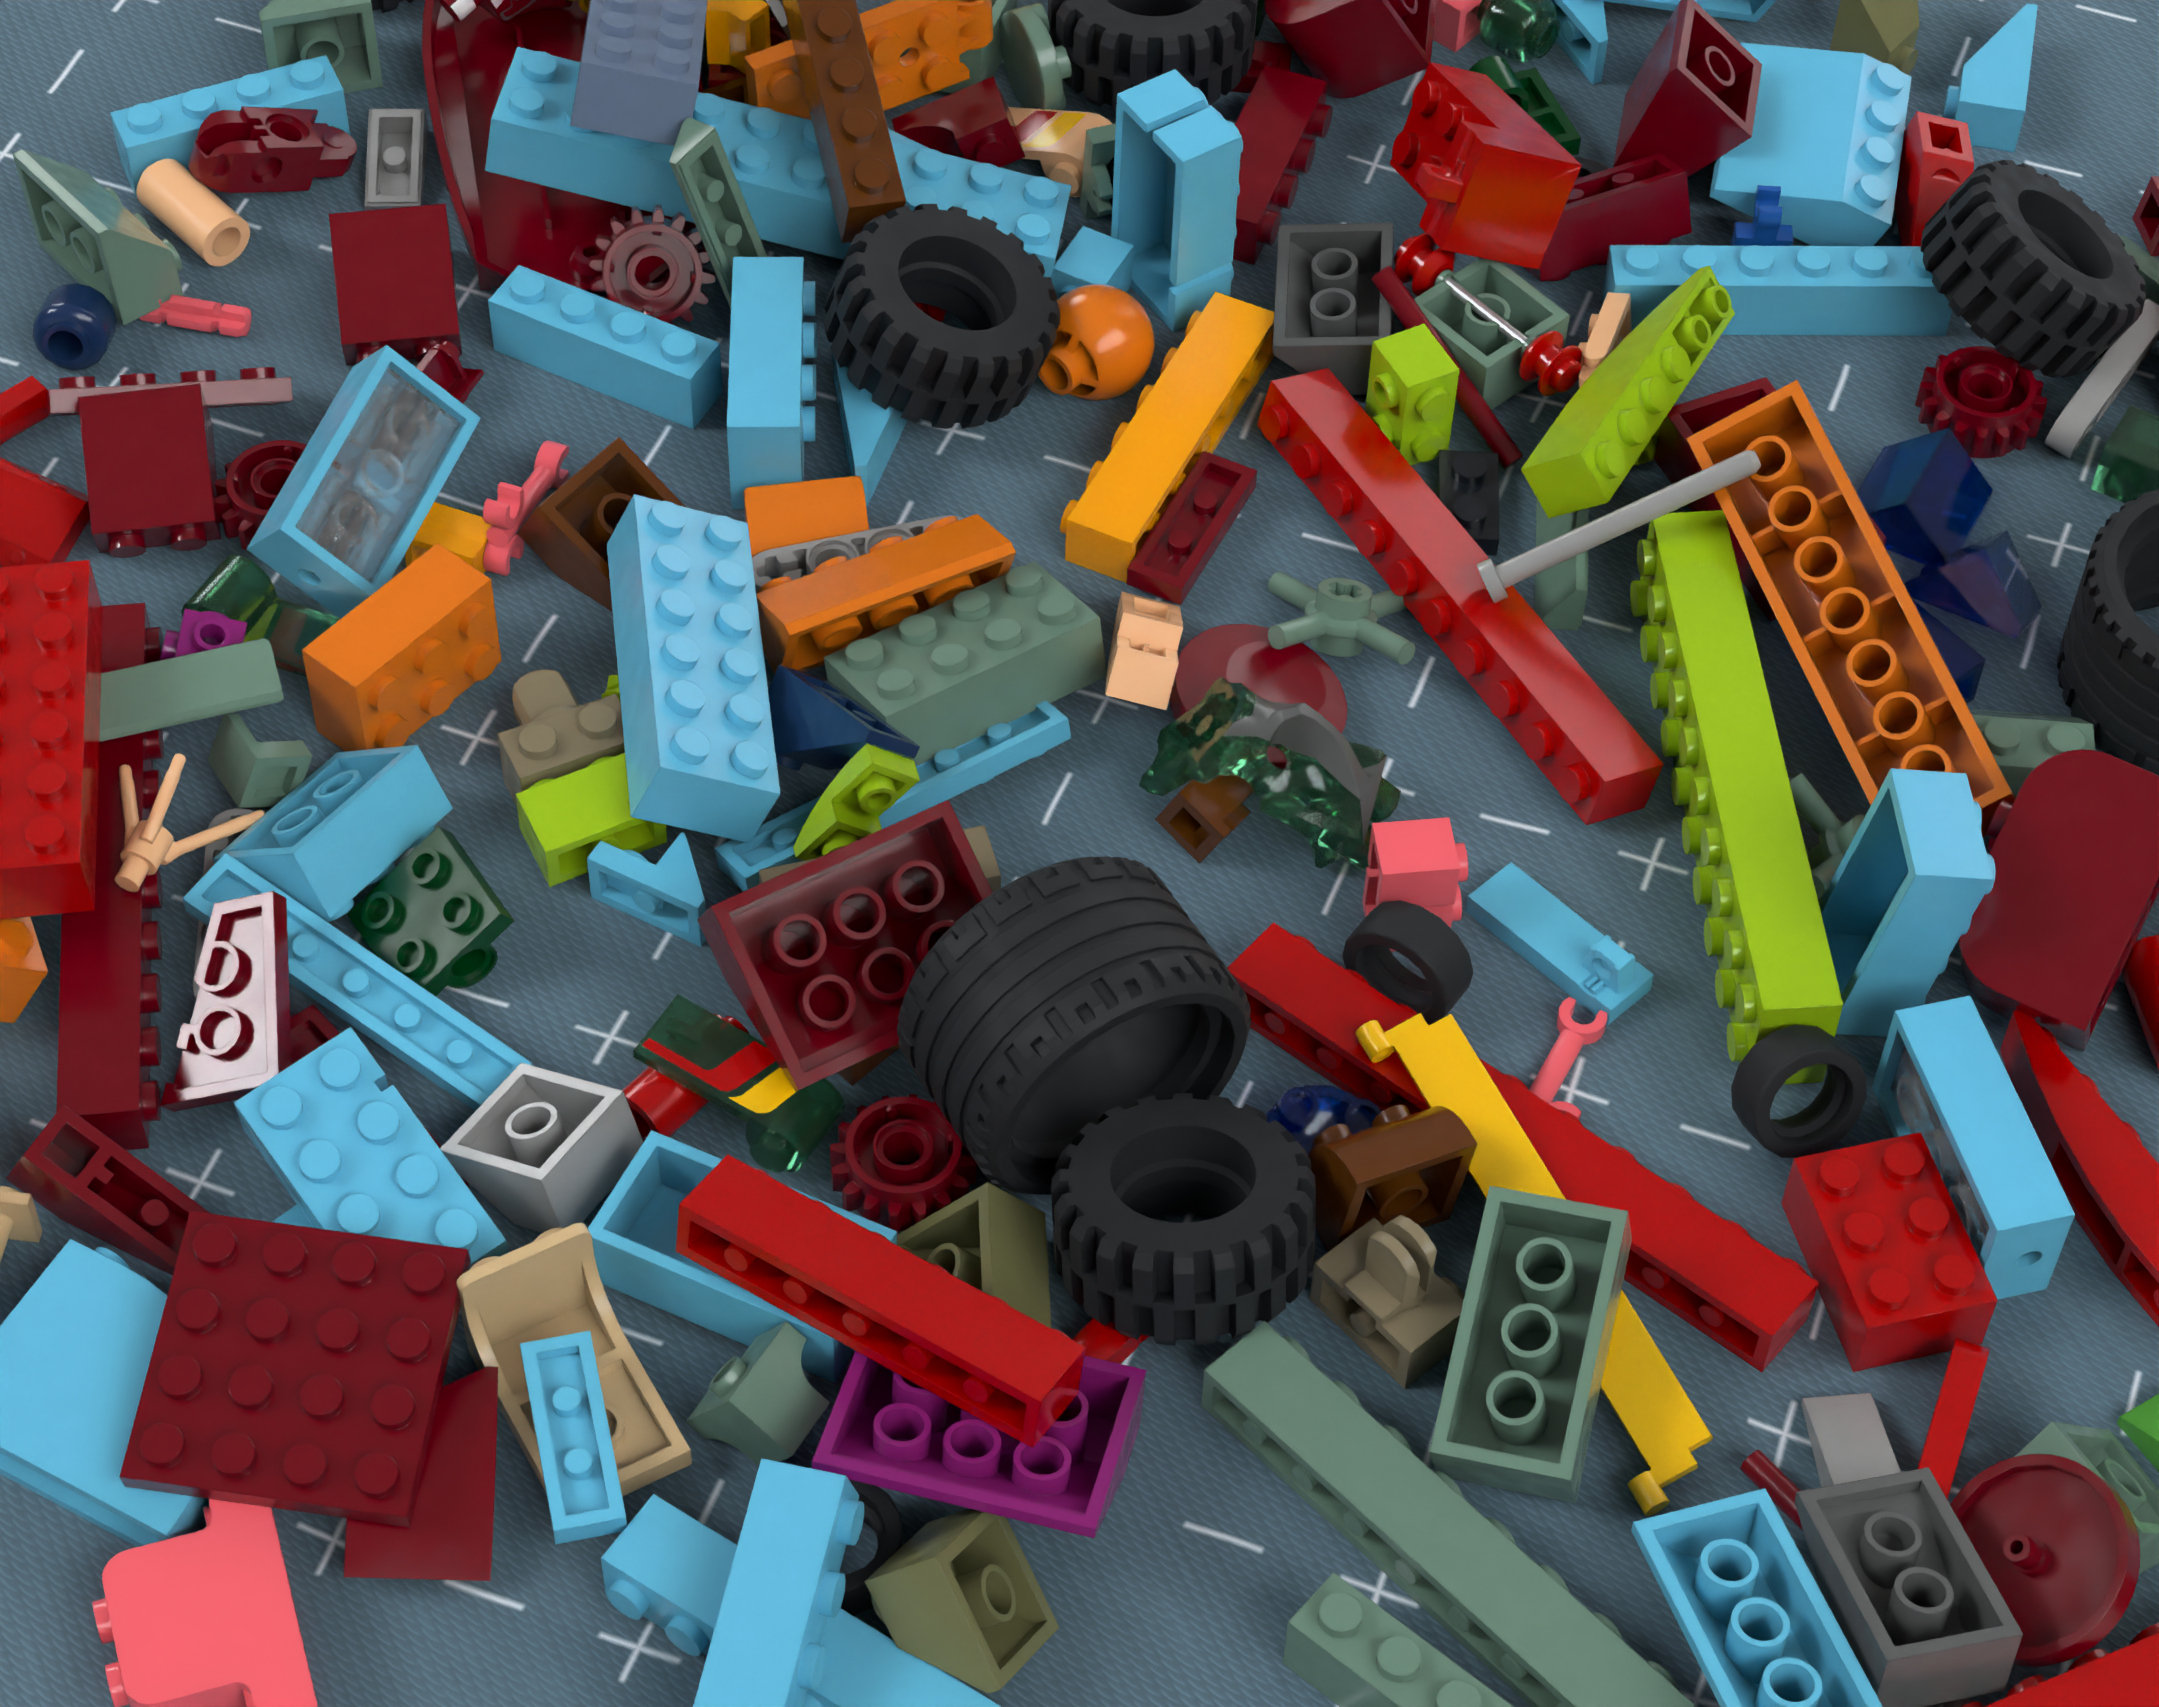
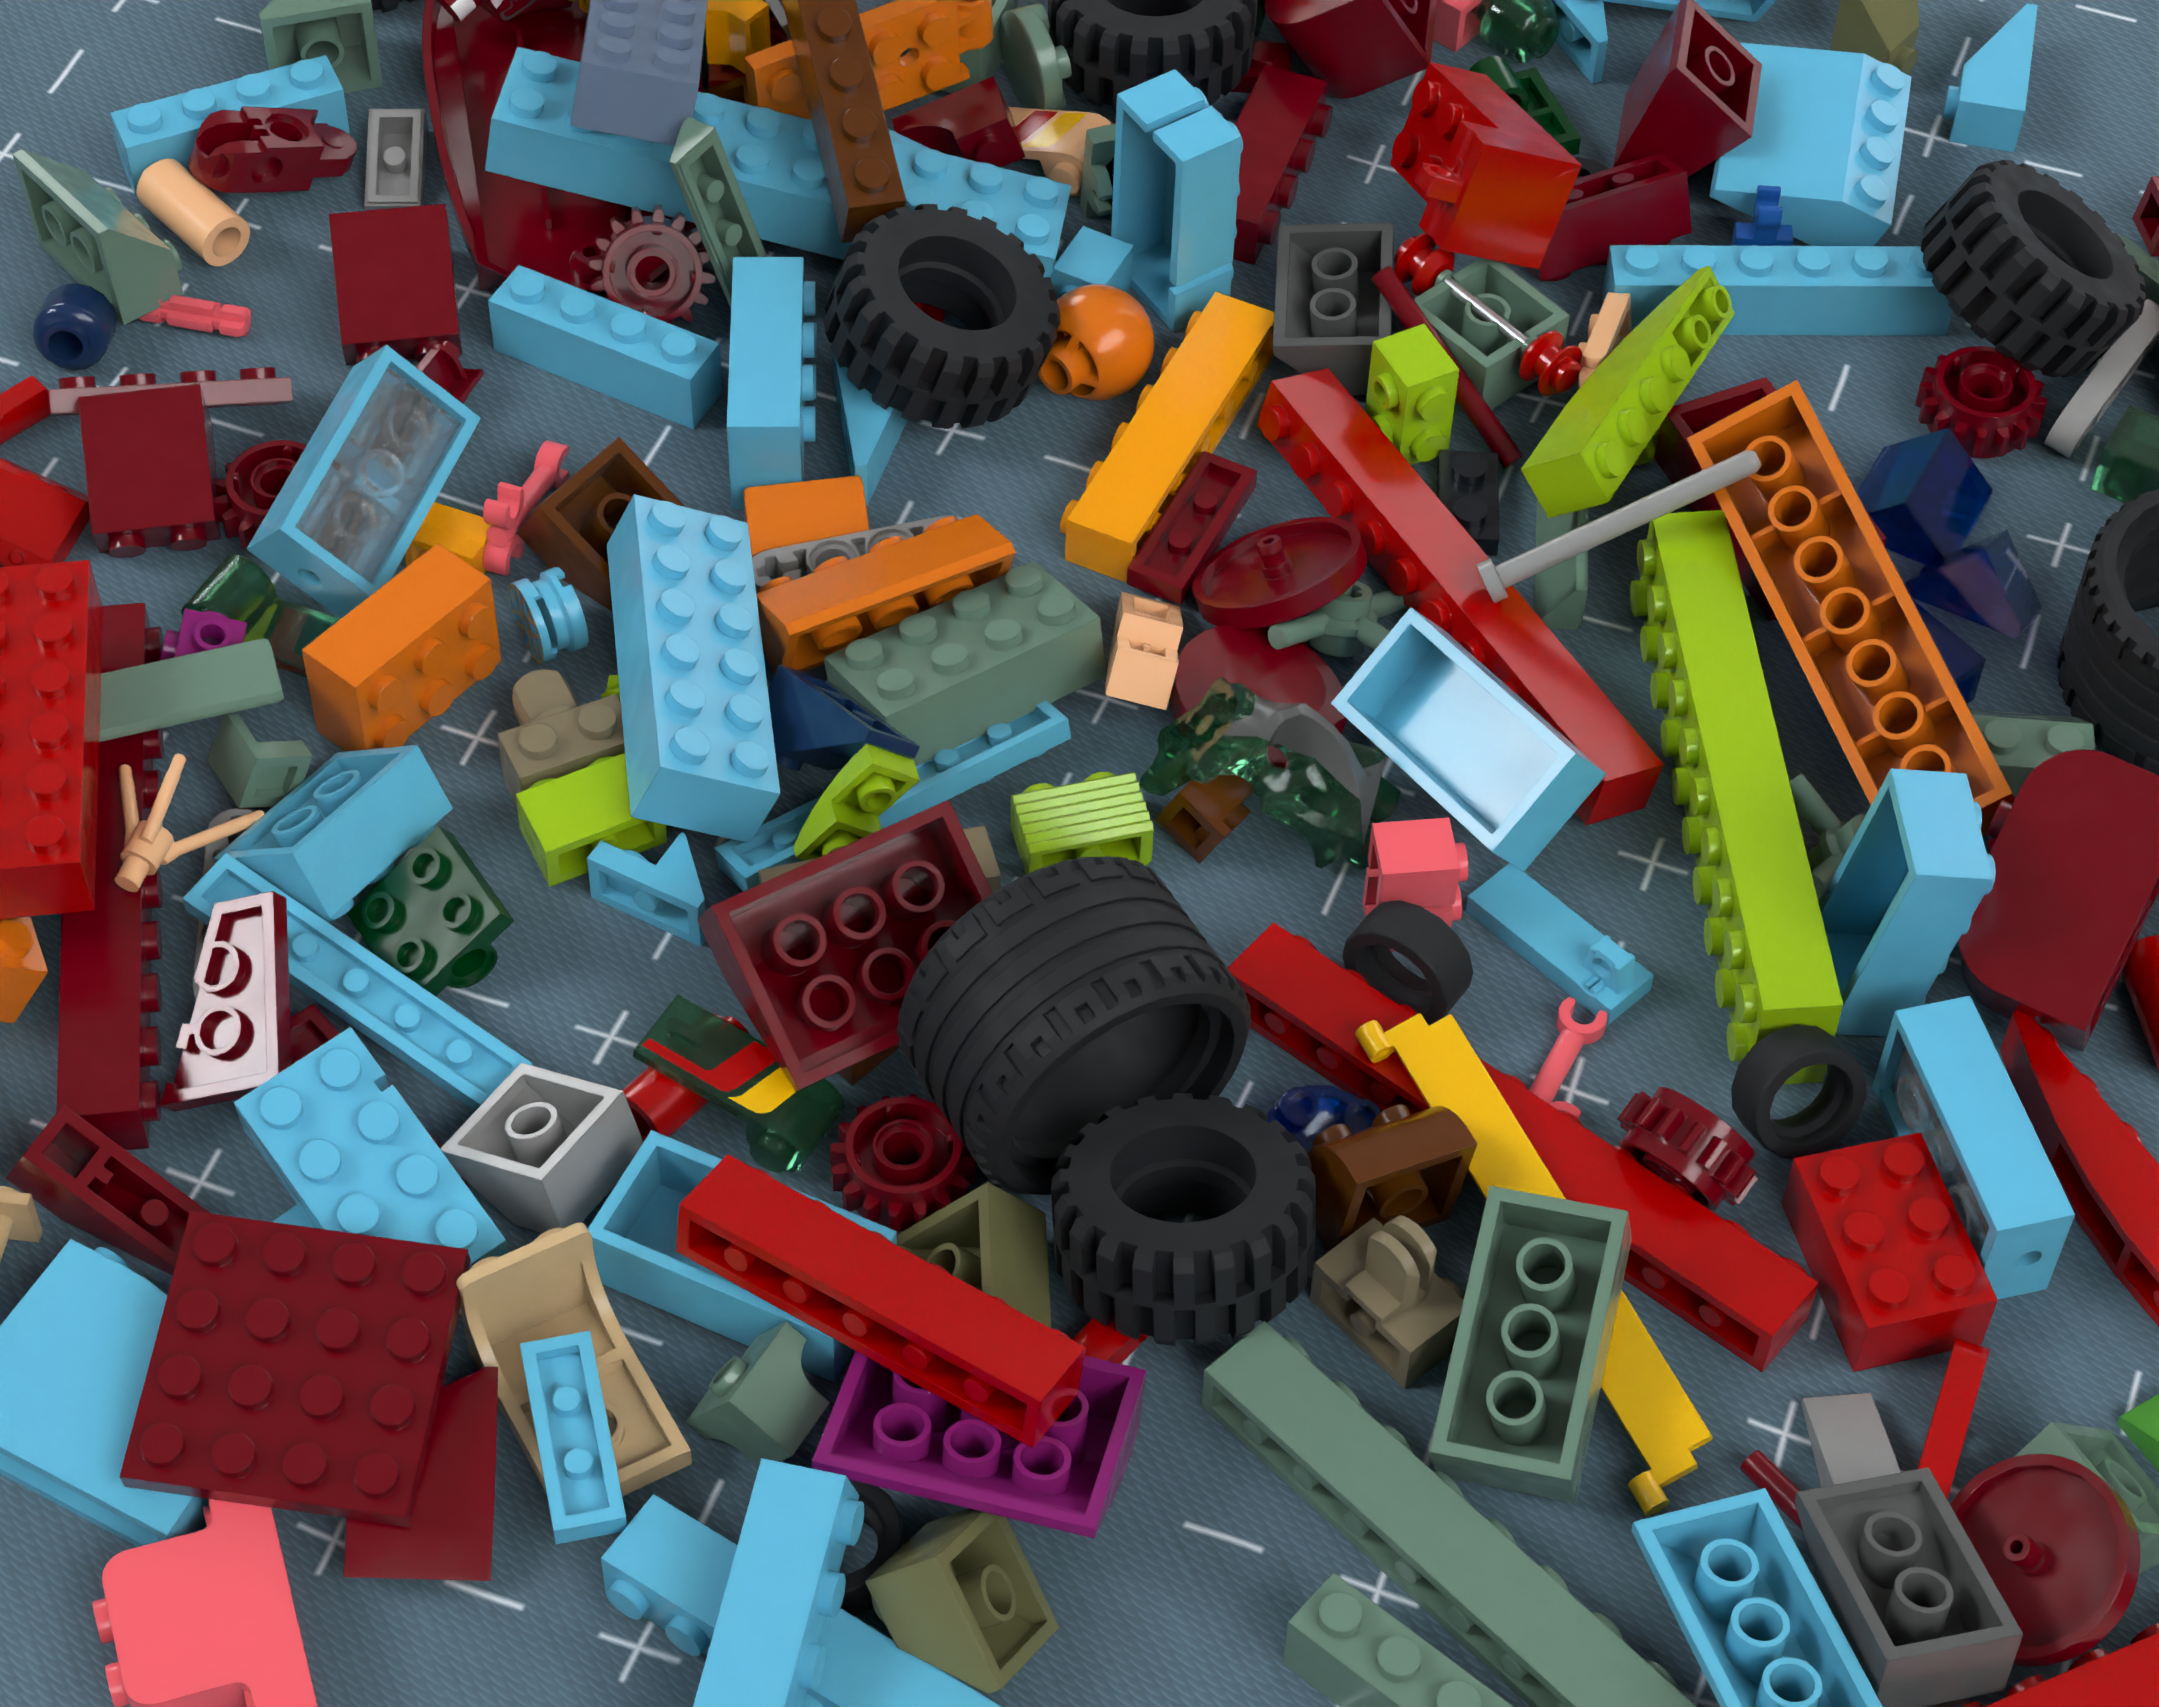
red slope [1894,111,1974,246] -> none
none -> medium azure wheel [508,567,589,663]
none -> lime brick [1010,772,1154,875]
none -> dark red piece [1192,517,1368,629]
none -> medium azure piece [1331,607,1606,871]
none -> dark red gear [1617,1087,1758,1211]

